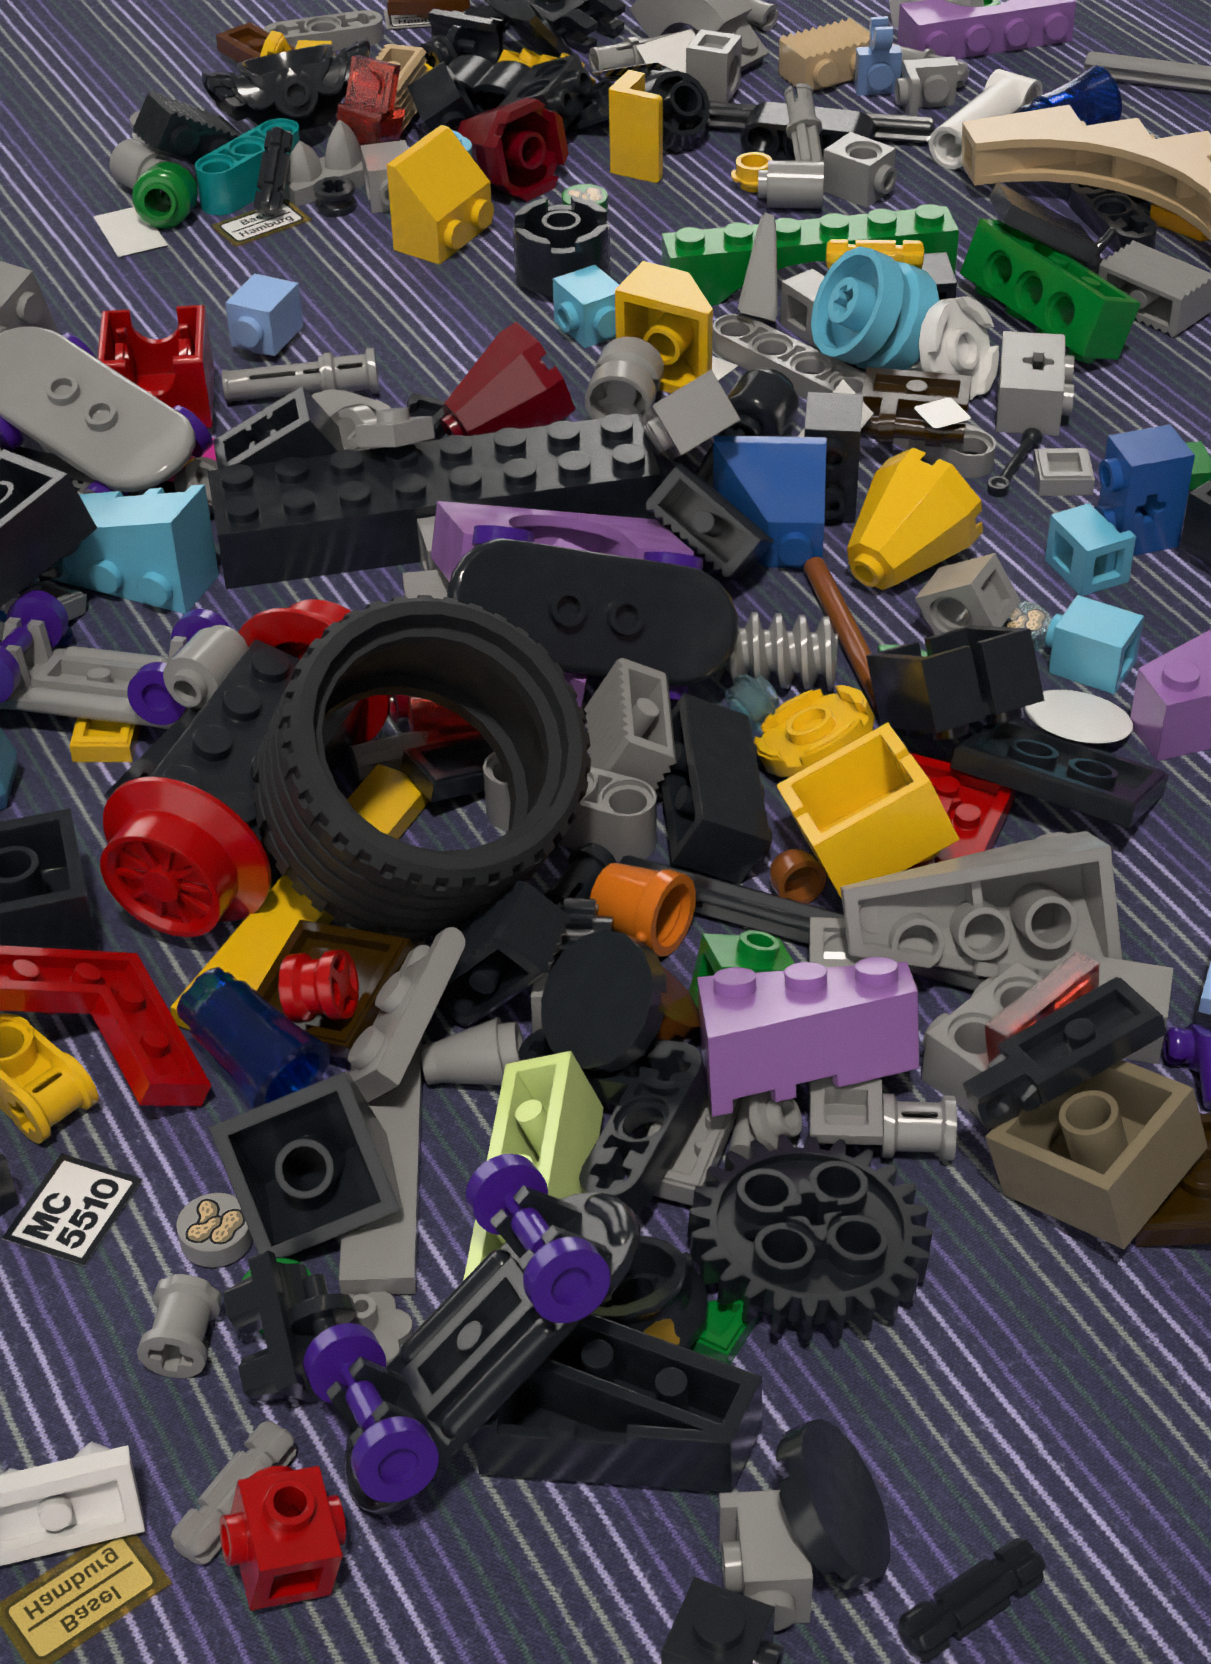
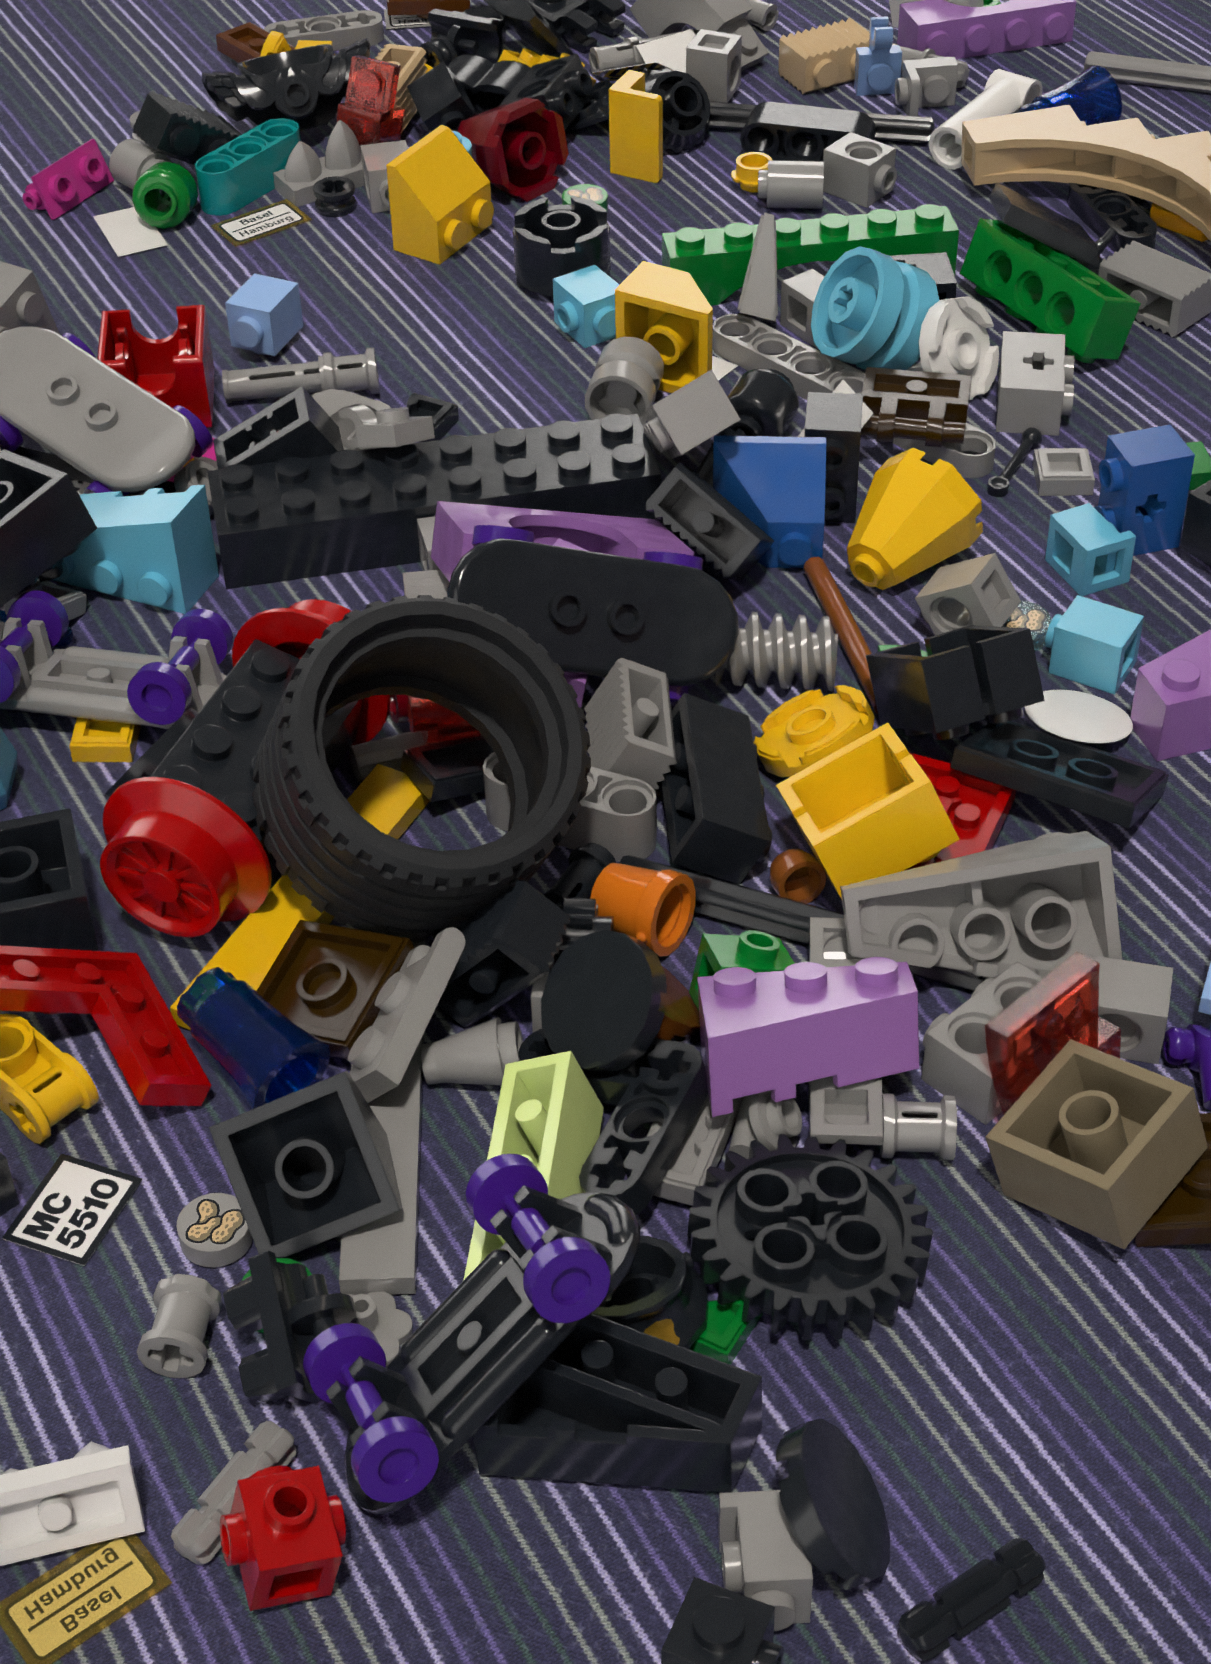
light grey brick [163,625,248,711] -> none
black axle [254,127,293,217] -> none
red wheel [278,949,359,1023] -> none
dark red cone [440,322,576,436] -> none
clear light blue plate [725,674,779,730] -> none
light grey axle [784,83,823,161] -> none
yellow axle [826,239,924,269] -> none
white sticker [914,398,971,429] -> none
black hinge [963,976,1167,1130] -> none
none -> dark pink hinge [22,138,114,220]

